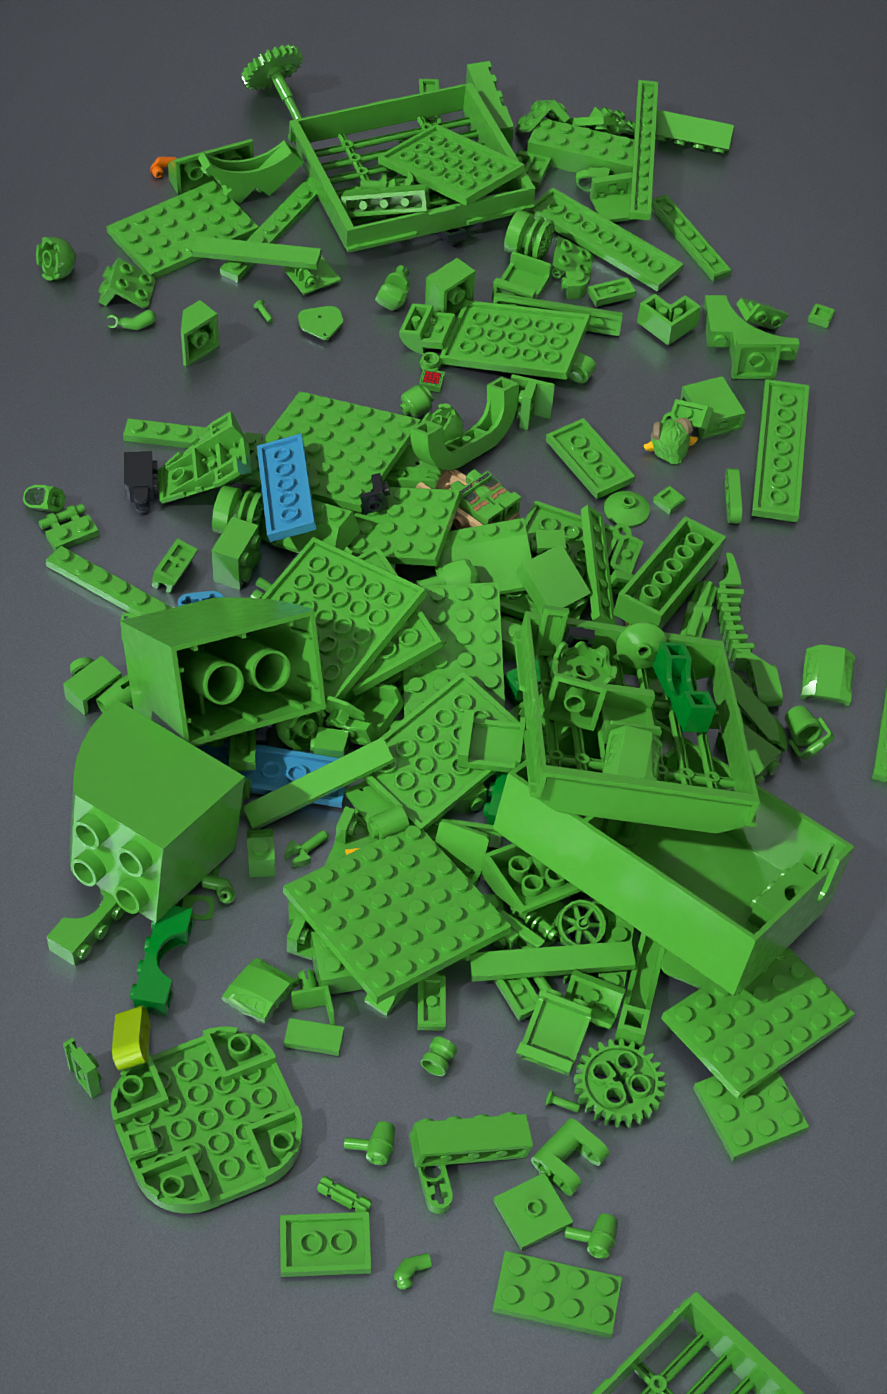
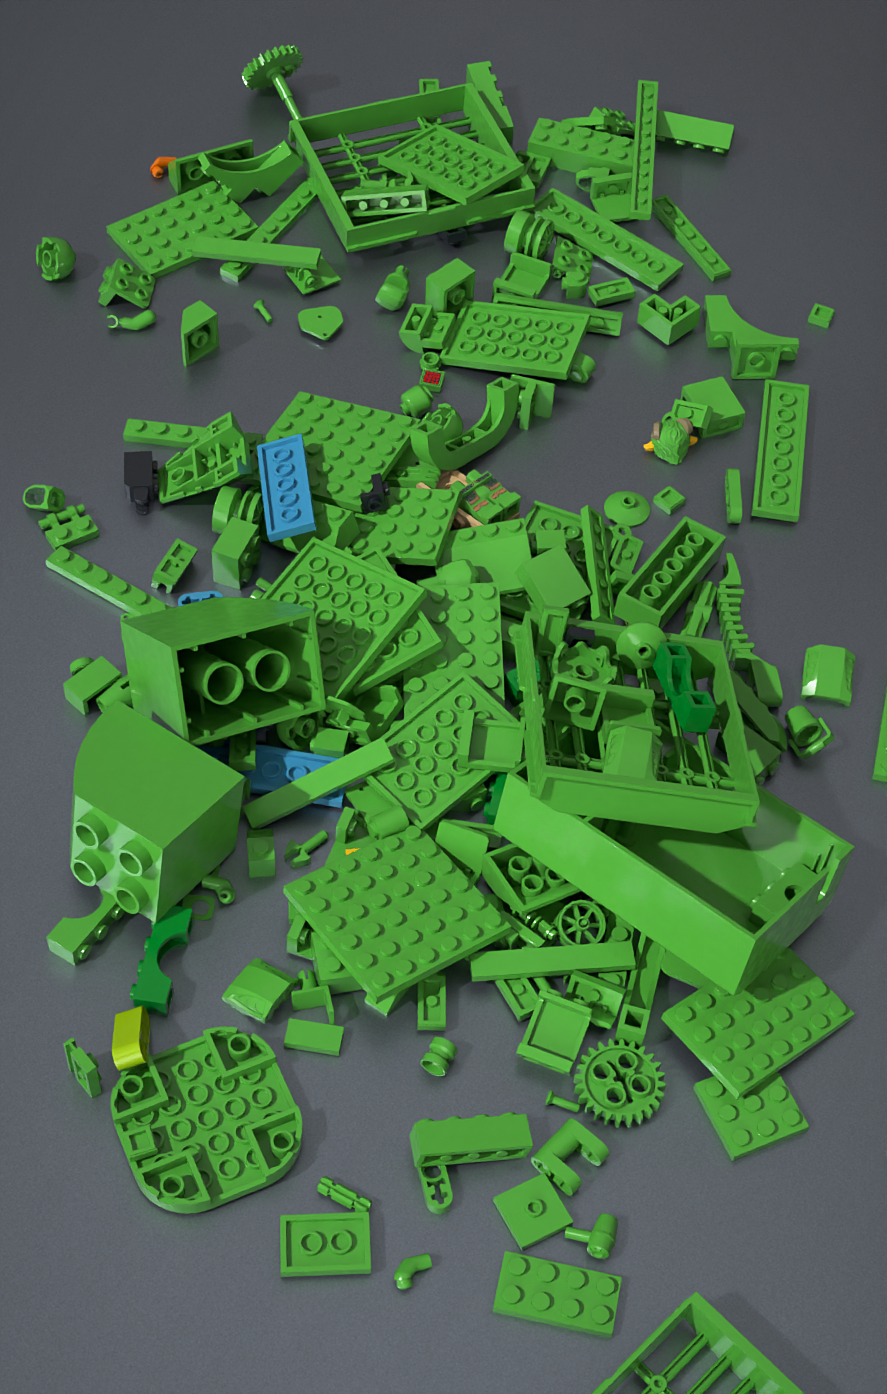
bright green piece [344,1121,396,1166] -> none
bright green bracket [515,100,570,132] -> none
bright green plate [546,418,635,499] -> none
bright green bracket [736,298,789,331] -> none

